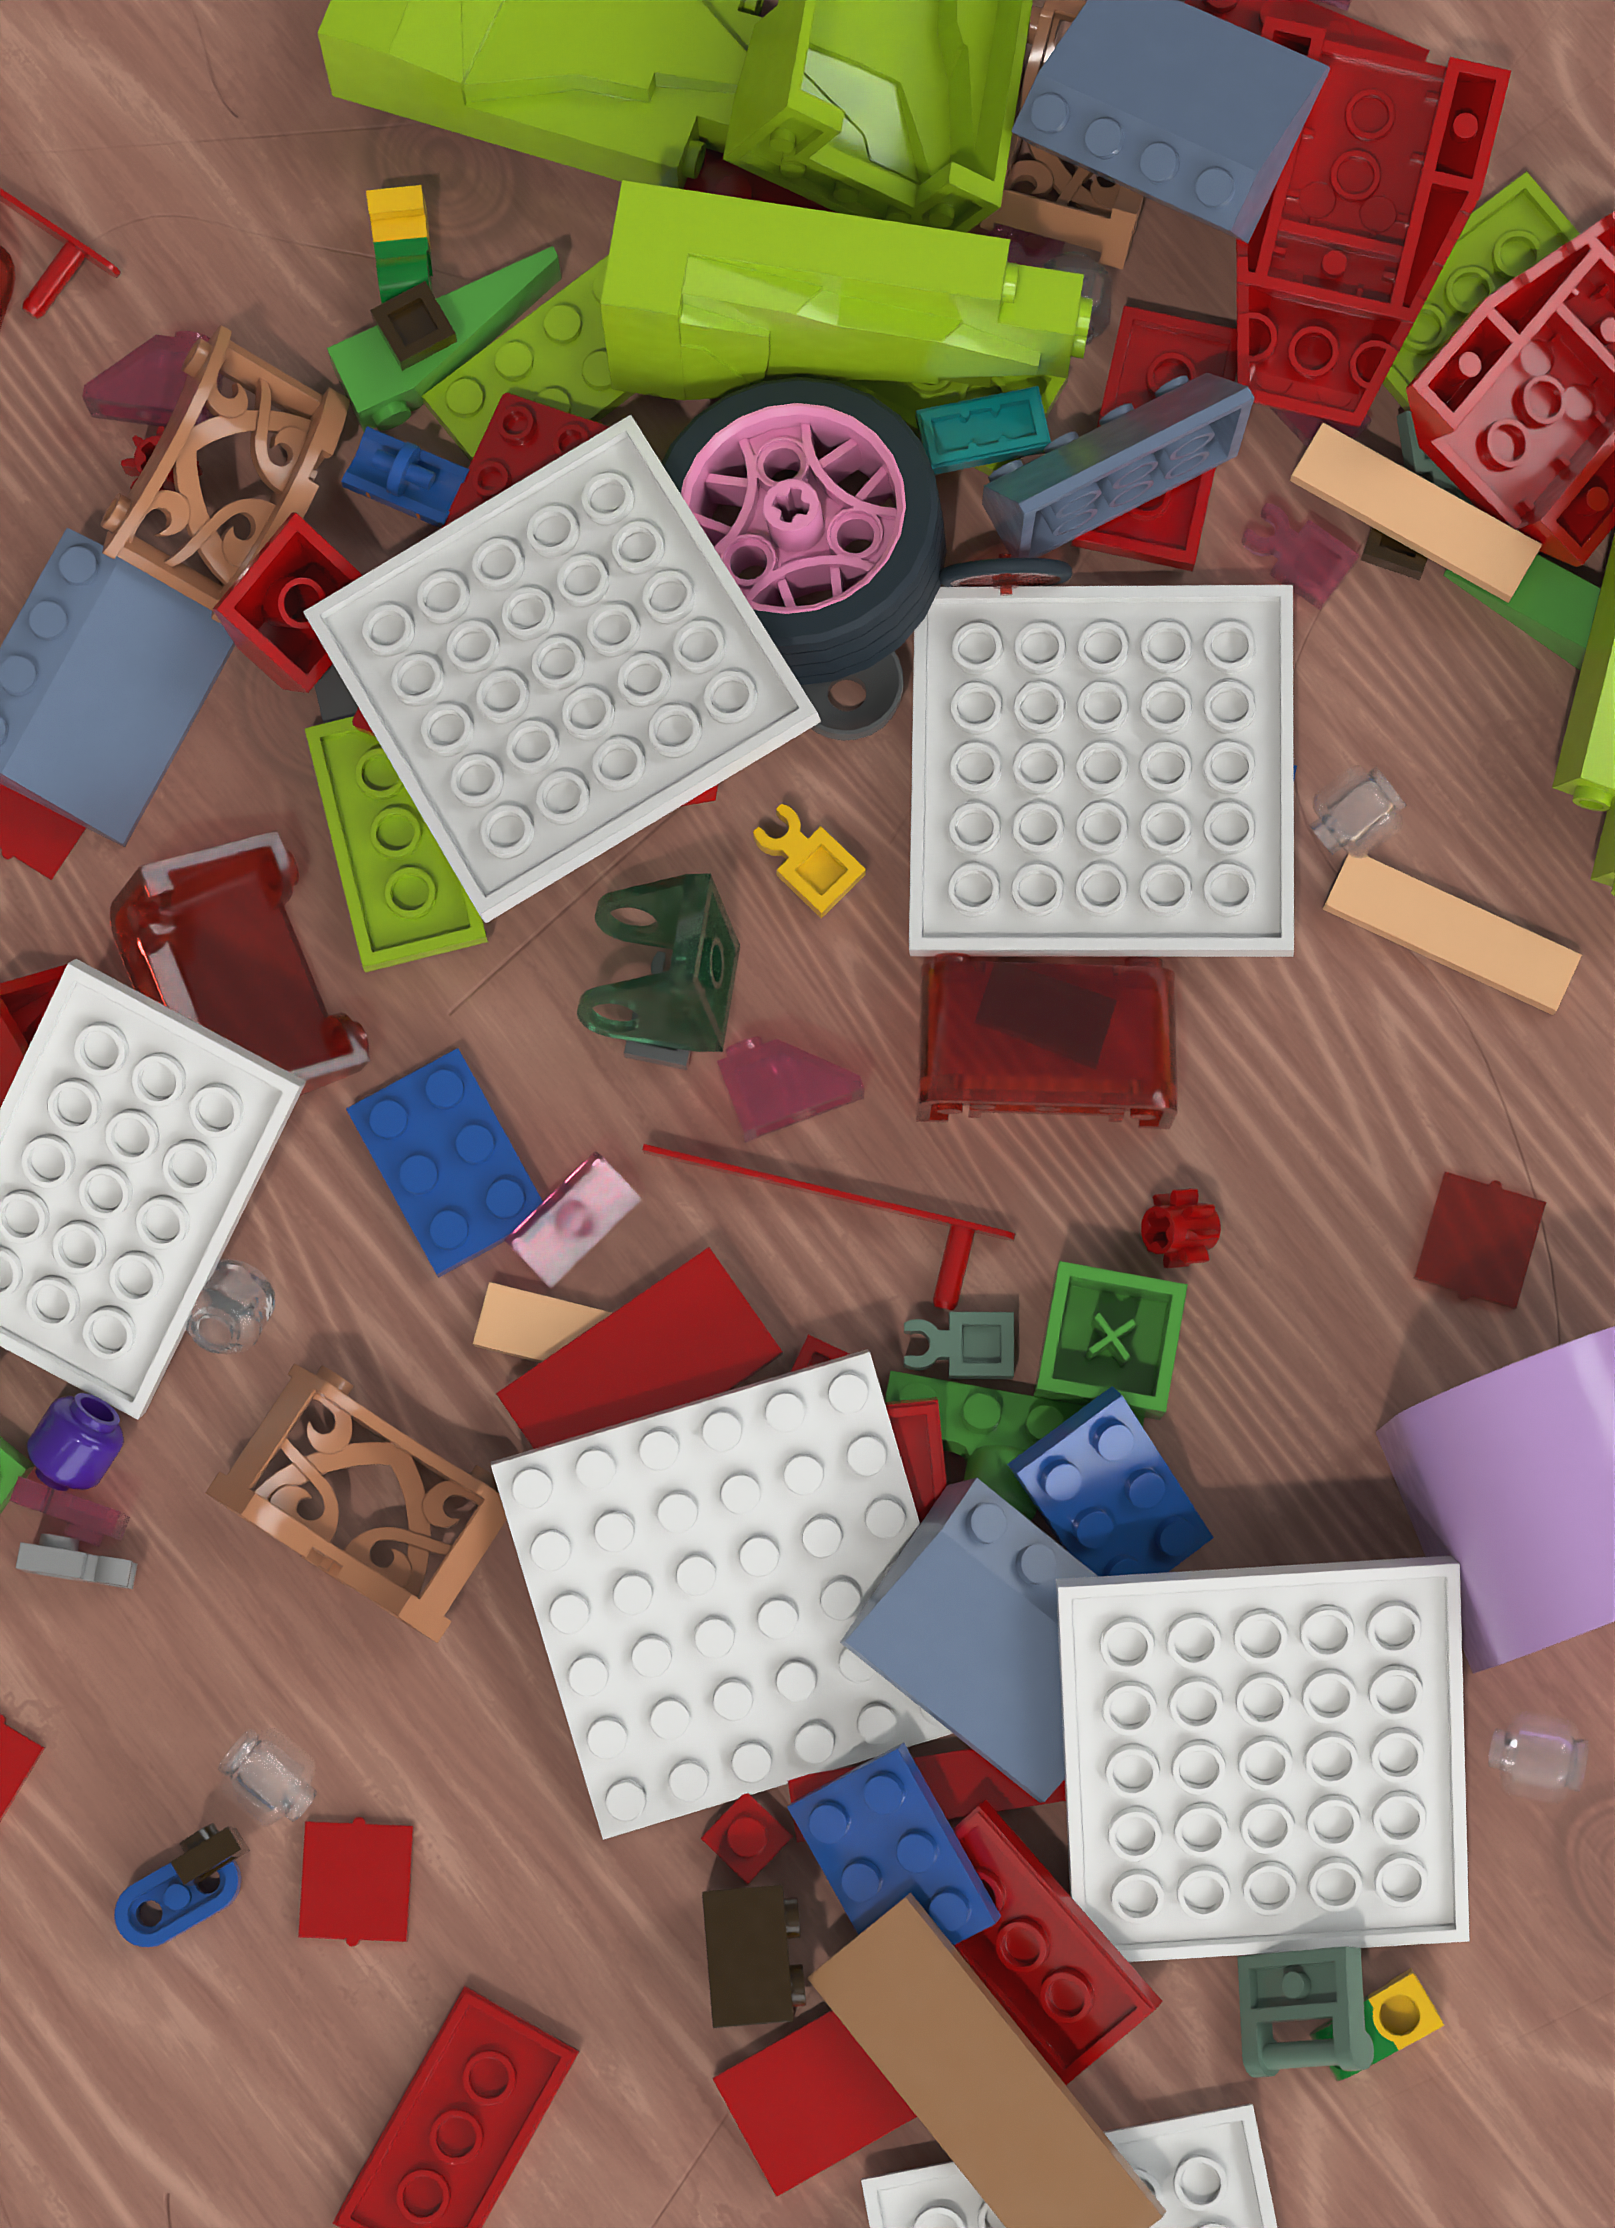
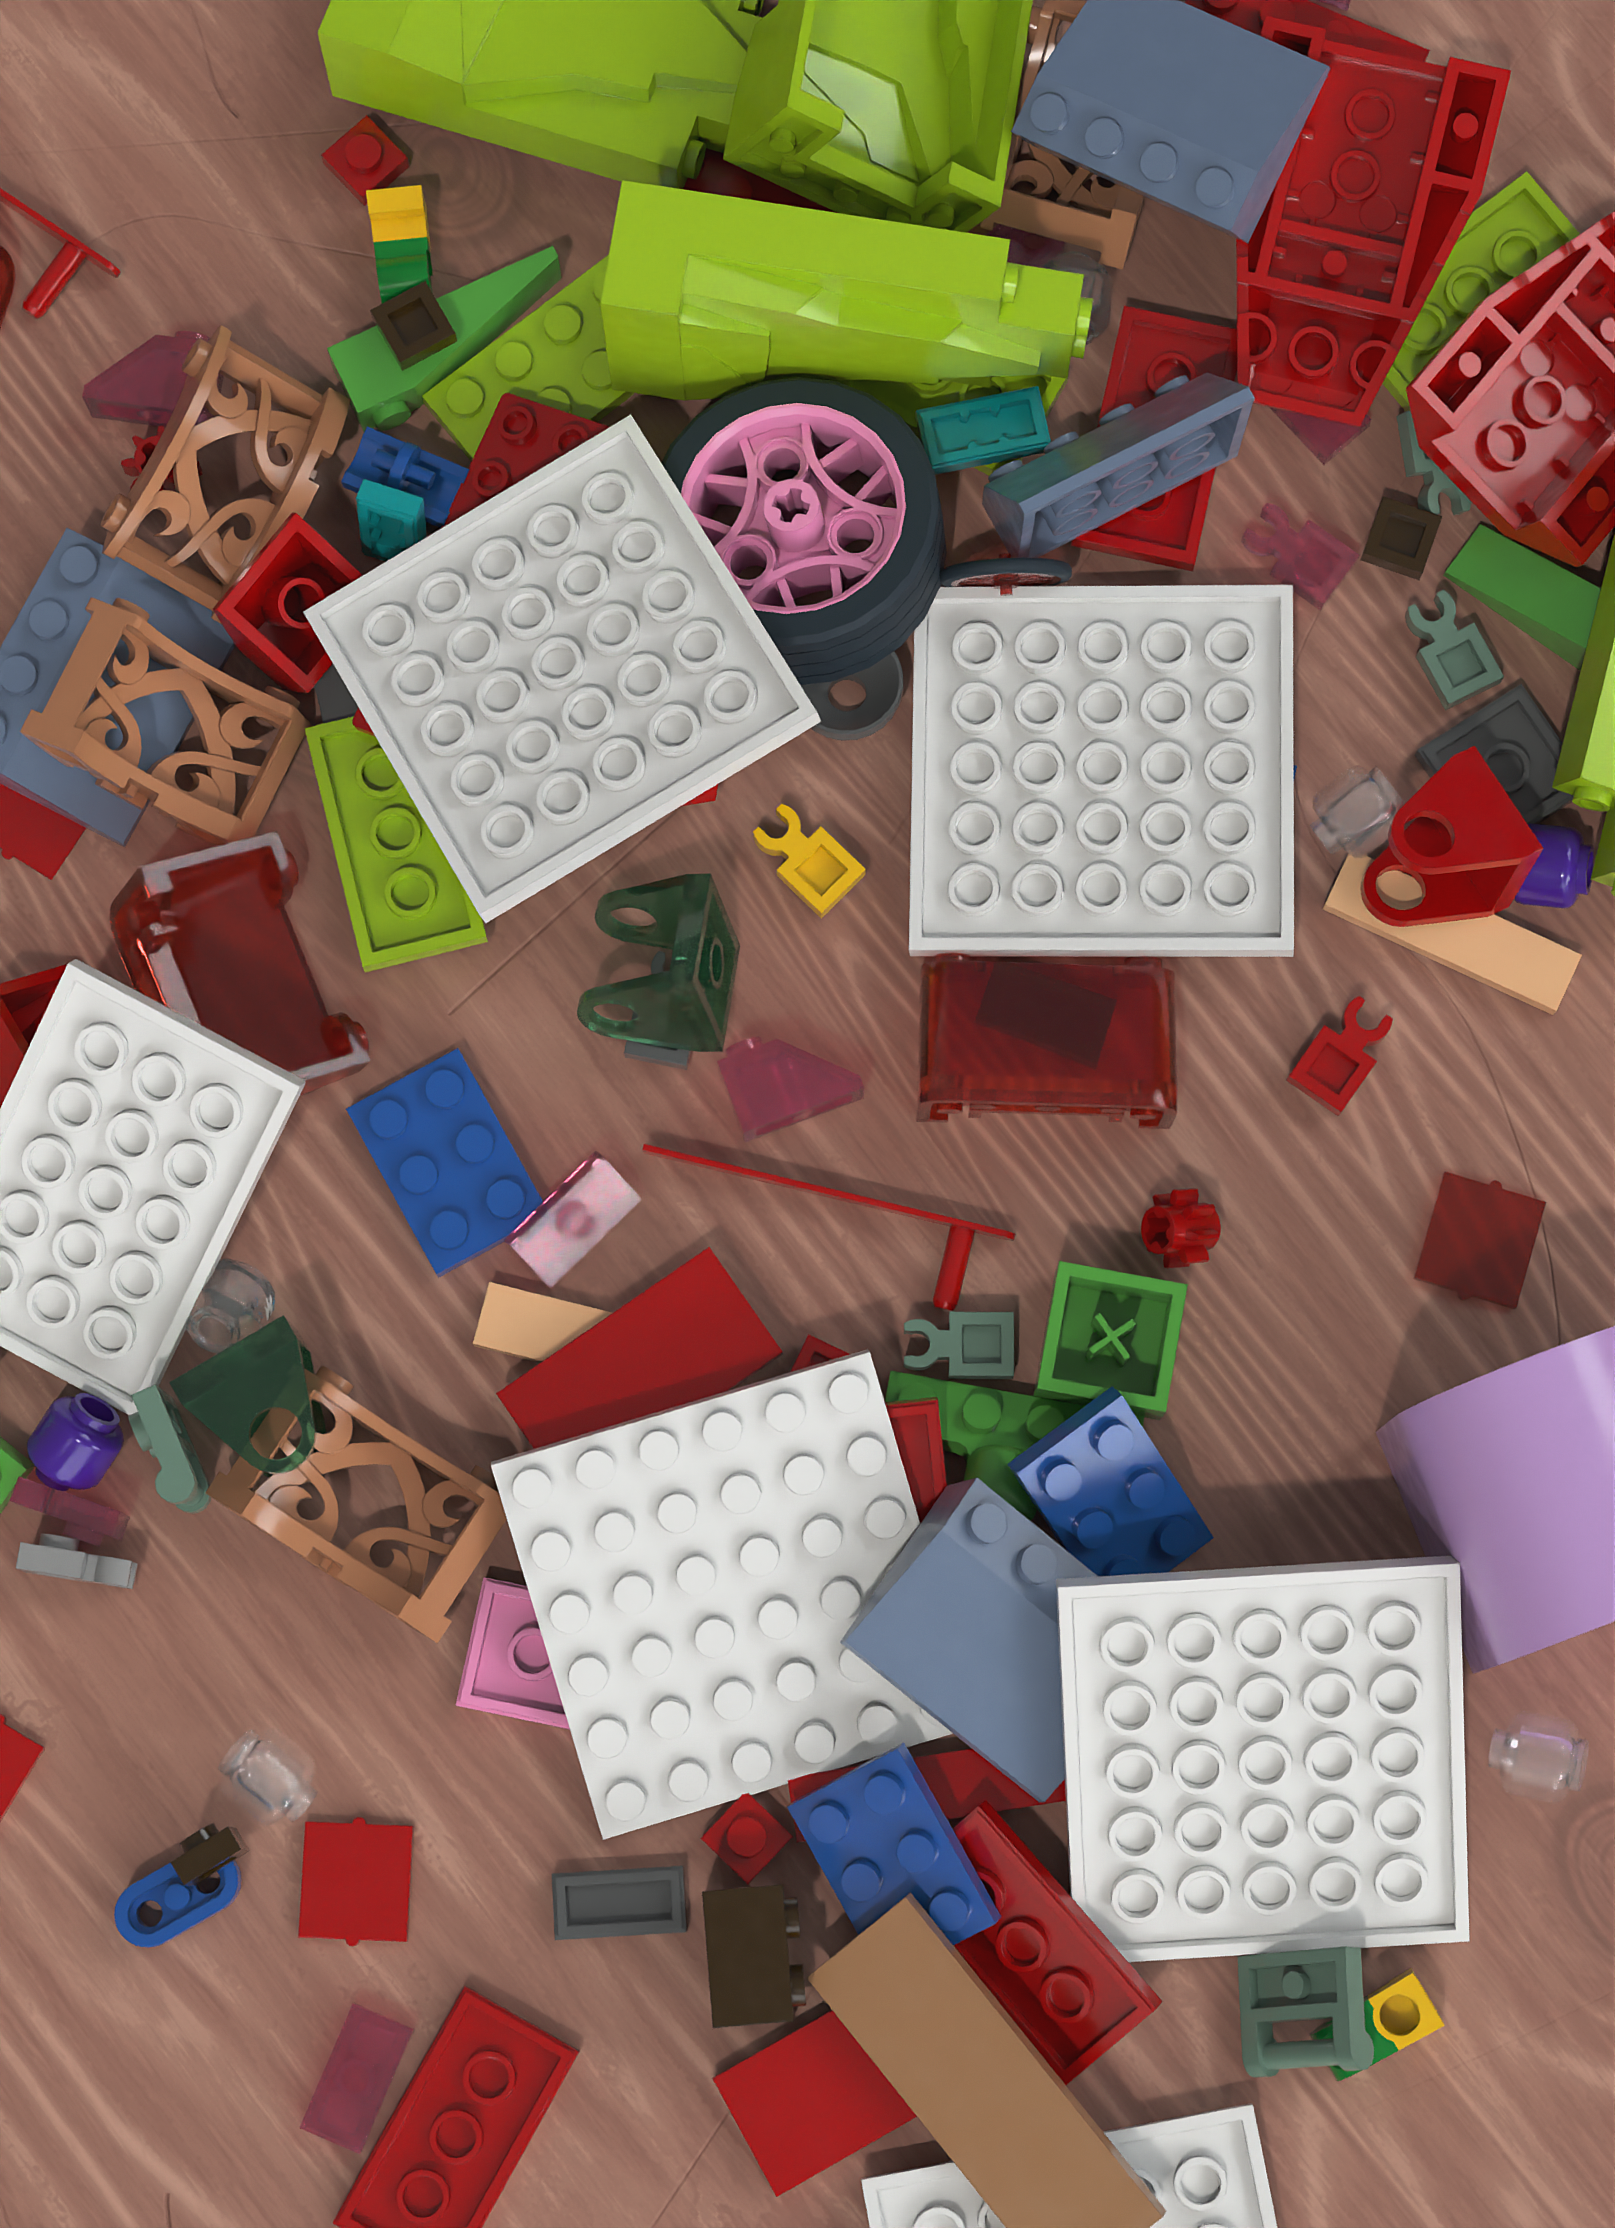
light nougat tile [1290,423,1542,603] -> none
none -> nougat fence [20,597,312,860]
none -> sand green plate [128,1385,211,1514]
none -> clear green hose [169,1315,327,1478]
none -> clear pink plate [299,2003,415,2154]
none -> red plate [321,115,410,206]
none -> teal plate [356,479,427,562]
none -> bright pink tile [456,1577,570,1730]
none -> dark grey tile [552,1866,687,1940]
none -> red plate [1286,996,1393,1117]
none -> red hose [1360,745,1544,927]
none -> sand green plate [1405,590,1504,711]
none -> dark grey tile [1415,684,1573,824]
none -> dark purple head [1514,824,1594,909]

